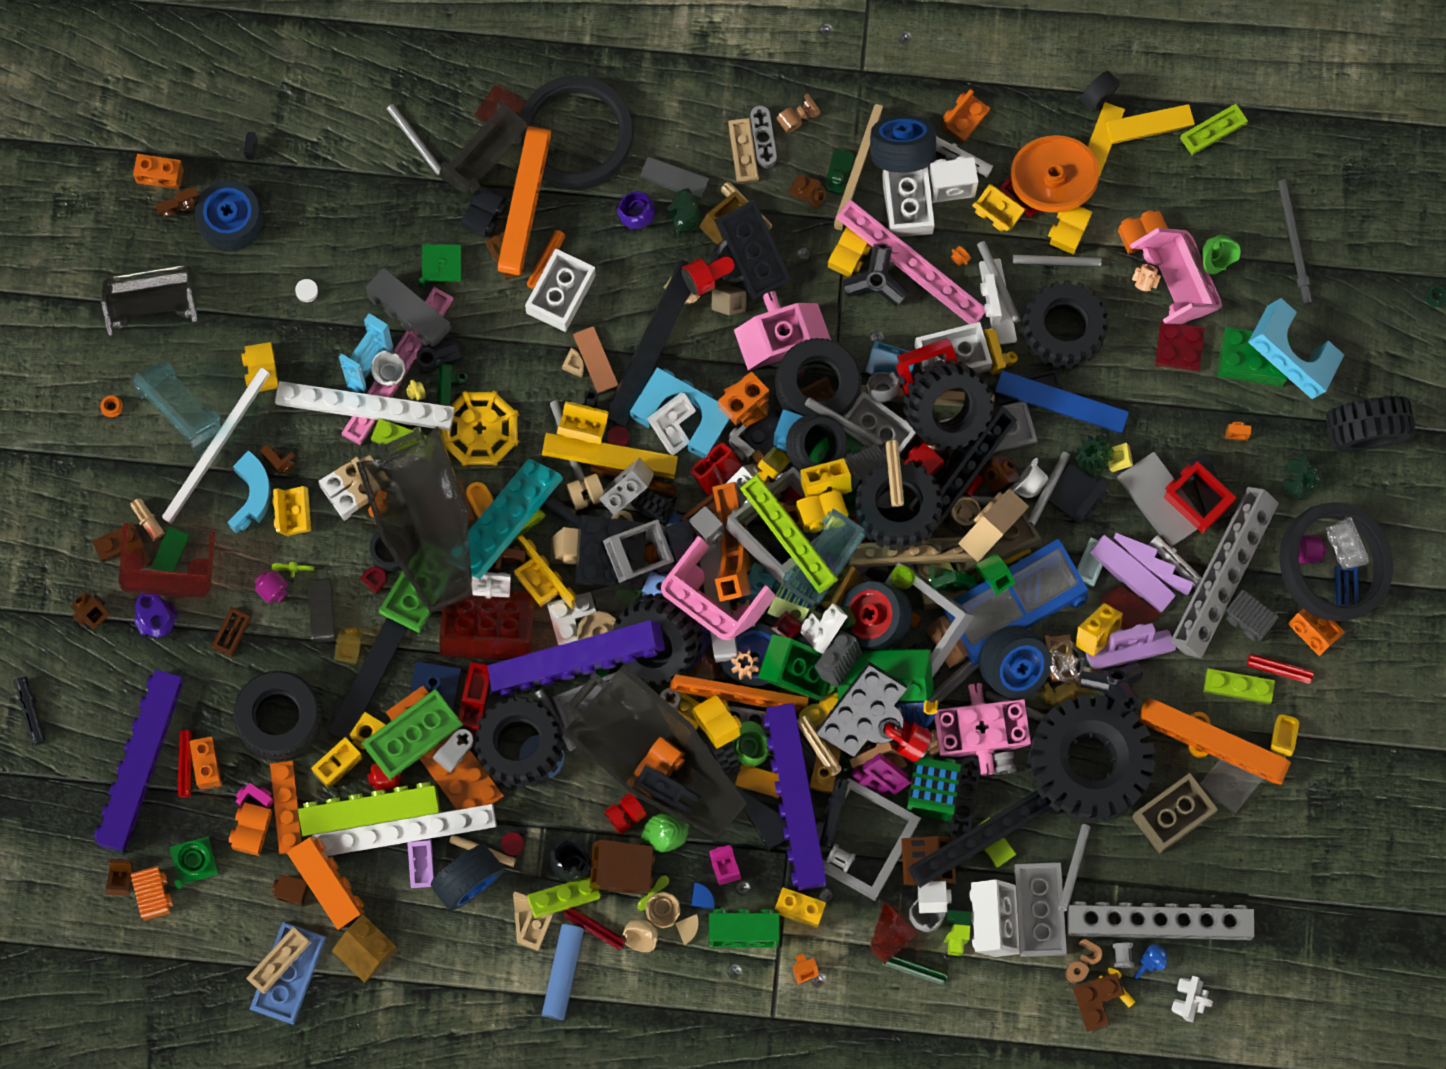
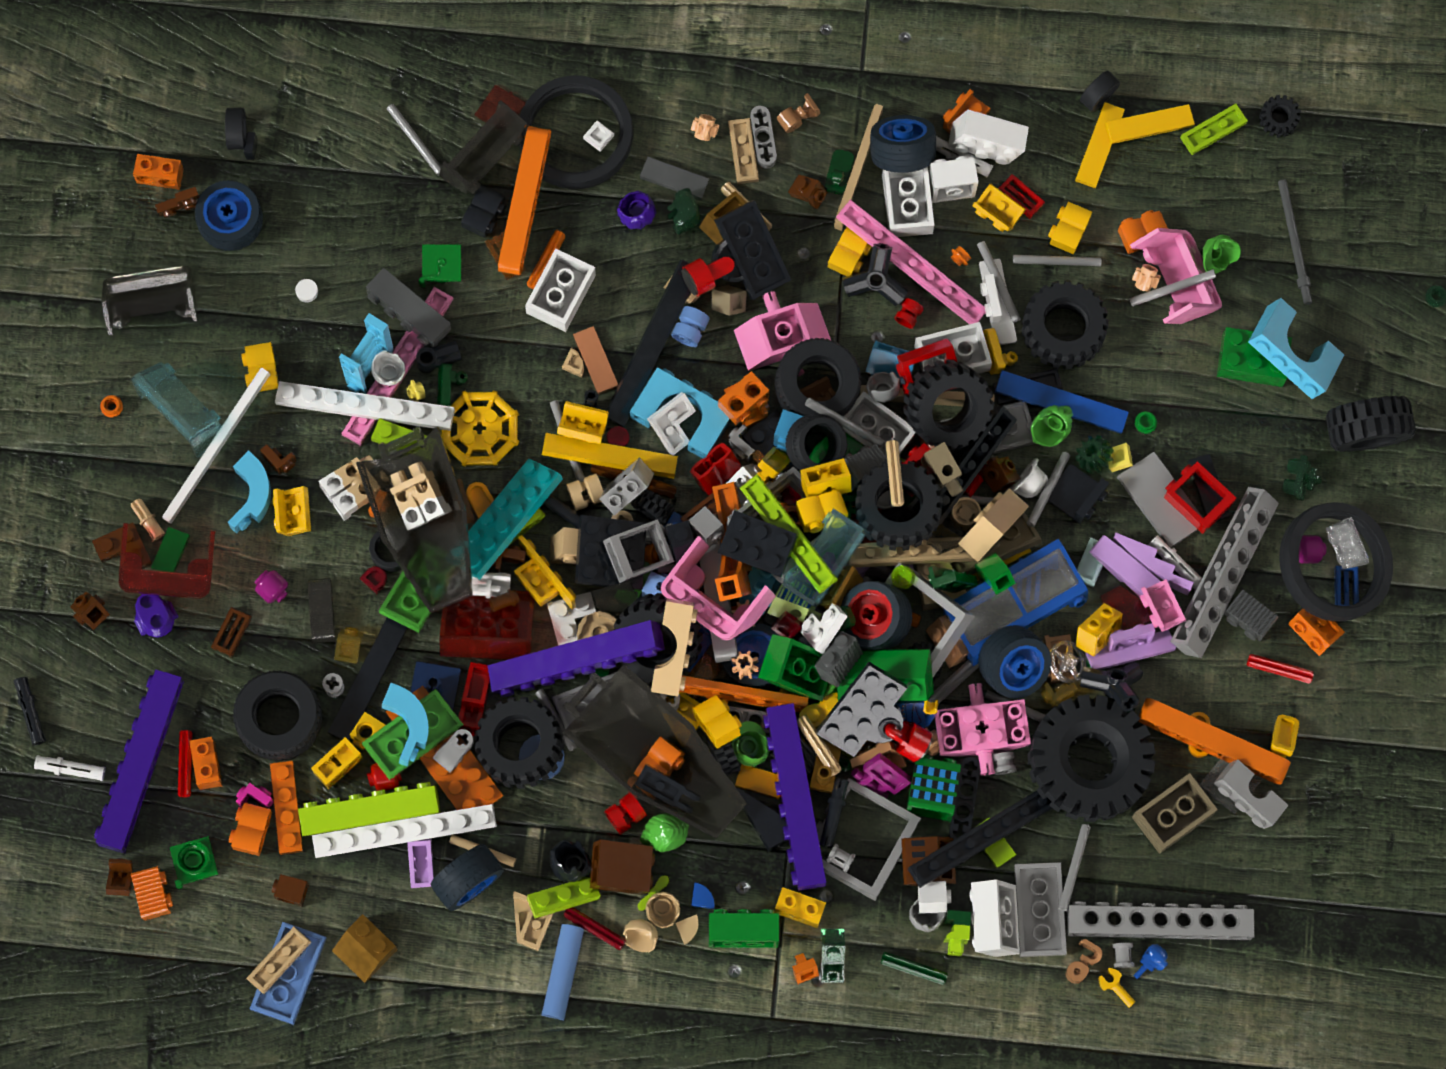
lime piece [272,562,315,577] -> none
orange brick [287,836,365,930] -> none
dark red tile [501,832,524,857] -> none
dark pink bracket [709,845,741,885] -> none
clear red wing [869,902,917,964] -> none
orange dish [1011,135,1099,212] -> none
reddish brown plate [1073,973,1125,1032] -> none
dark red plate [1155,321,1205,372] -> none
white hips [1172,976,1213,1022] -> none
lime plate [1203,669,1275,704] -> none
orange plate [1225,422,1251,441] -> none
none -> white pin [34,755,106,781]
none -> black tyre [225,108,247,150]
none -> light grey bush [322,673,345,698]
none -> medium azure arch [382,683,429,767]
none -> tan hips [390,461,452,531]
none -> reddish brown pin [489,589,519,612]
none -> white tile [583,120,614,152]
none -> tan arch [651,598,698,696]
none -> medium blue wheel [671,306,710,347]
none -> light nougat gear [691,114,719,141]
none -> black plate [718,510,798,578]
none -> clear green slope [821,929,845,983]
none -> red wheel [894,298,924,329]
none -> dark tan torso [920,442,963,497]
none -> white brick [948,110,1029,165]
none -> bright green hair [1031,405,1073,447]
none -> light grey bar [1129,269,1216,307]
none -> green plate [1135,411,1157,434]
none -> bright pink bracket [1139,579,1186,632]
none -> light grey arch [1214,759,1288,829]
none -> black tyre [1259,95,1301,138]

